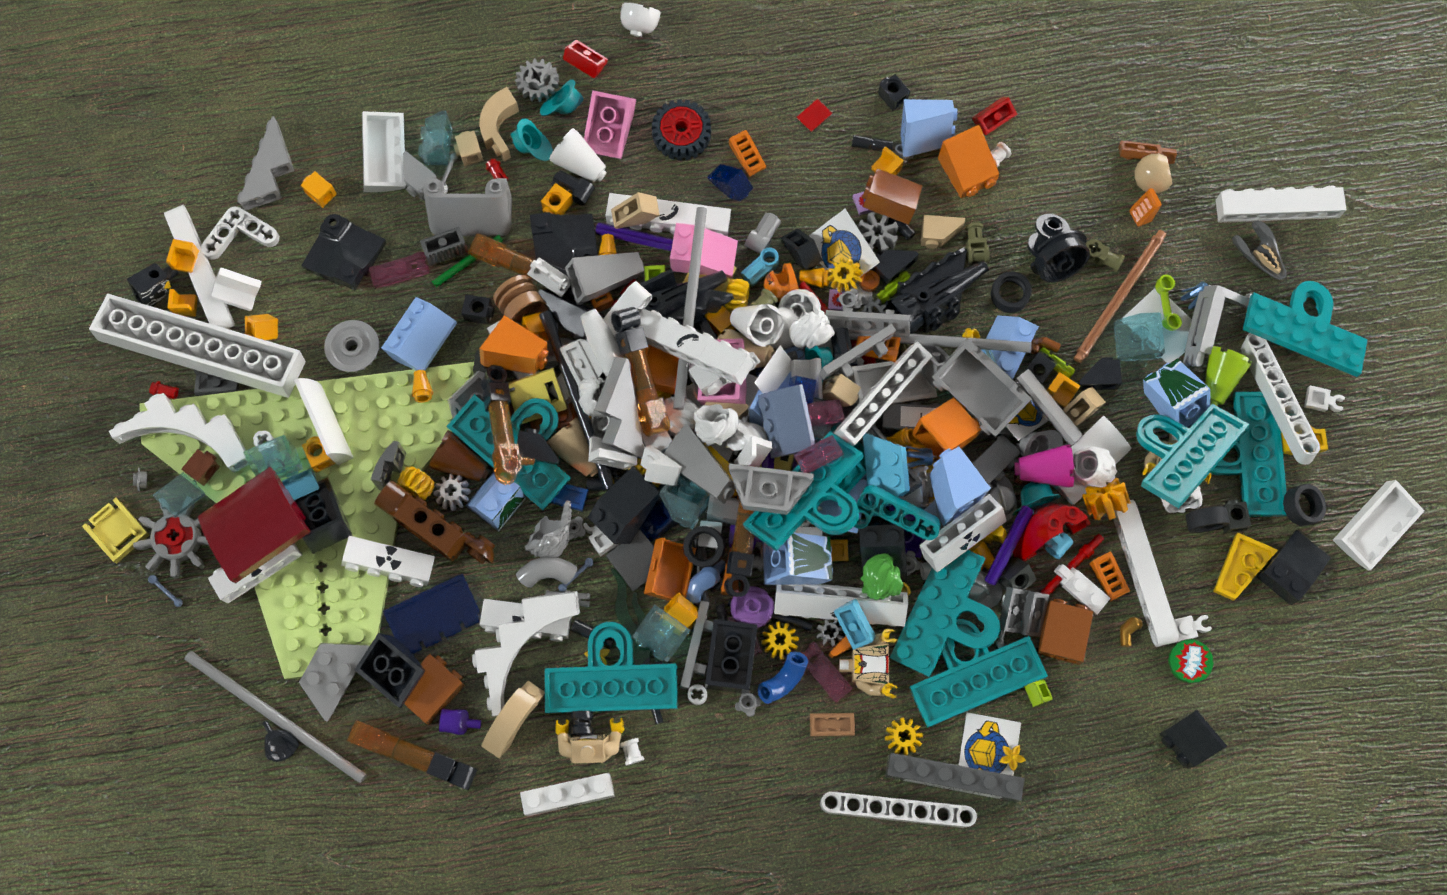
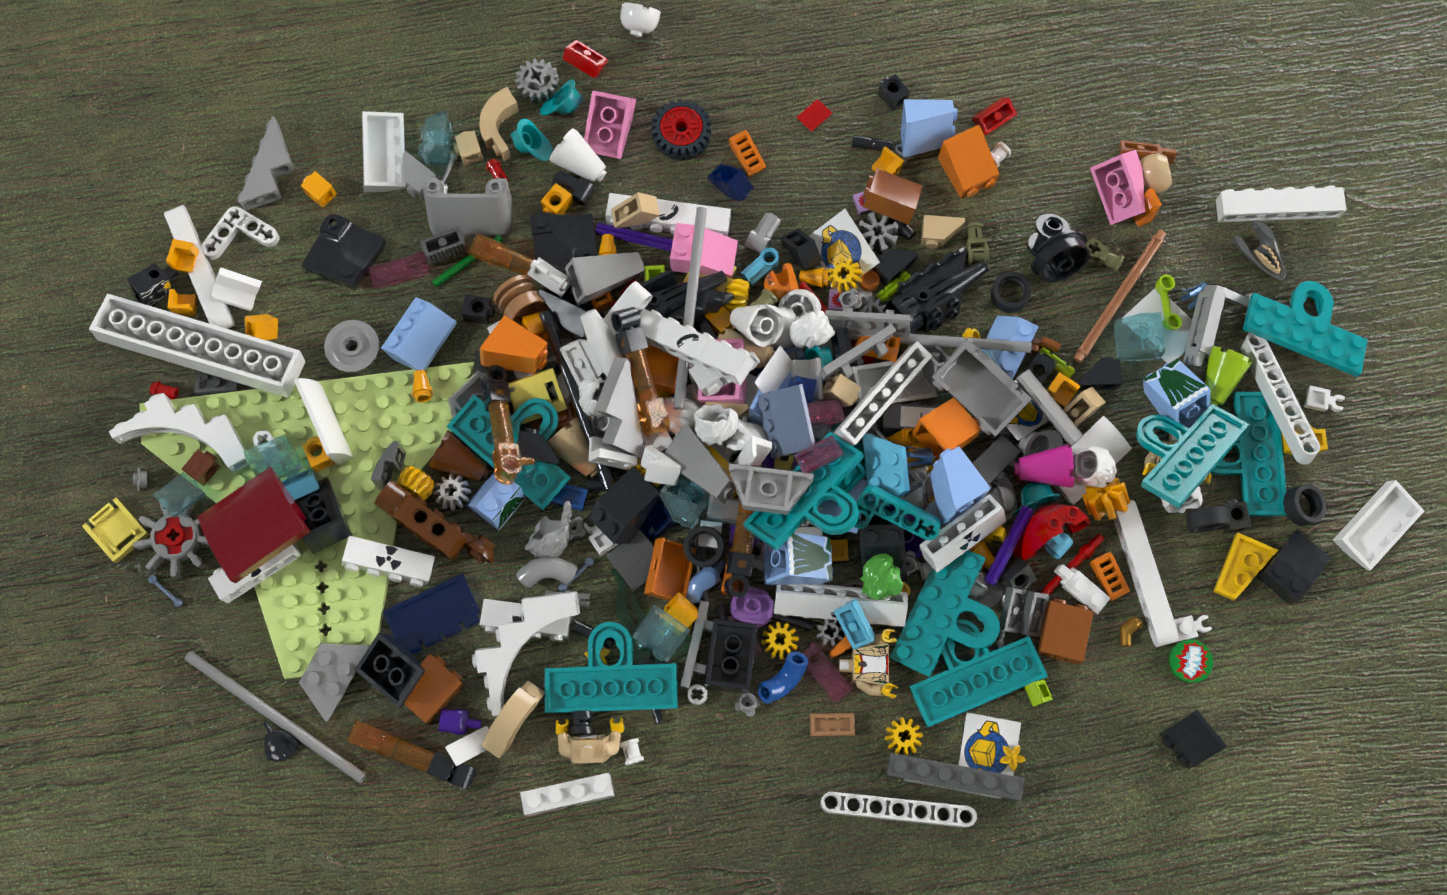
none -> white sticker [445,726,489,766]
none -> bright pink slope [1090,150,1145,225]

